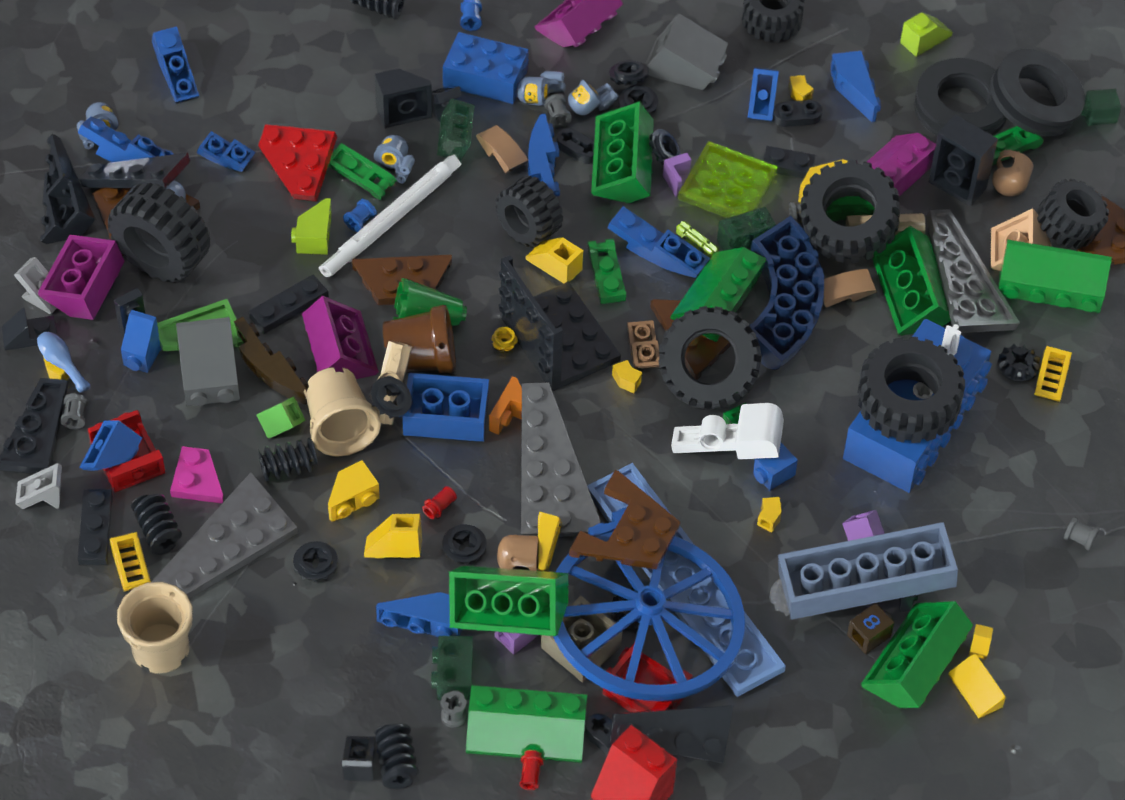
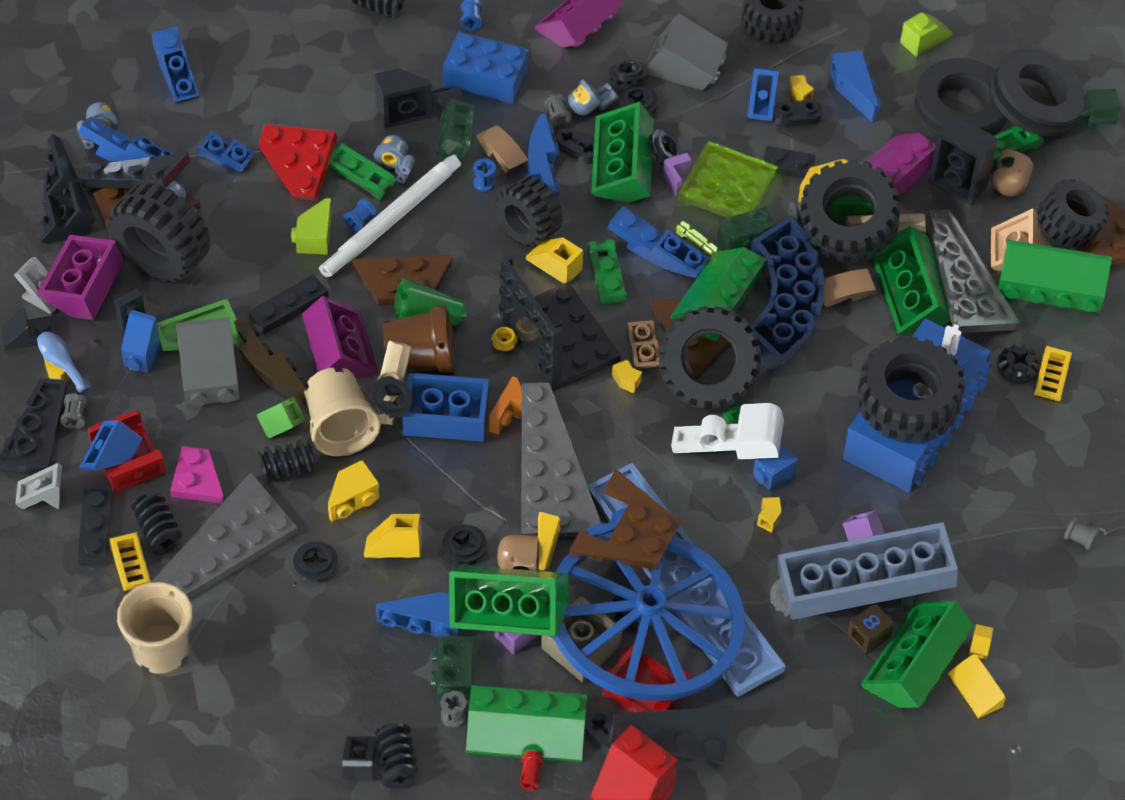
red pin [422,486,457,519] -> none
sand blue piece [517,71,565,106] -> none
none -> blue bush [473,159,496,192]

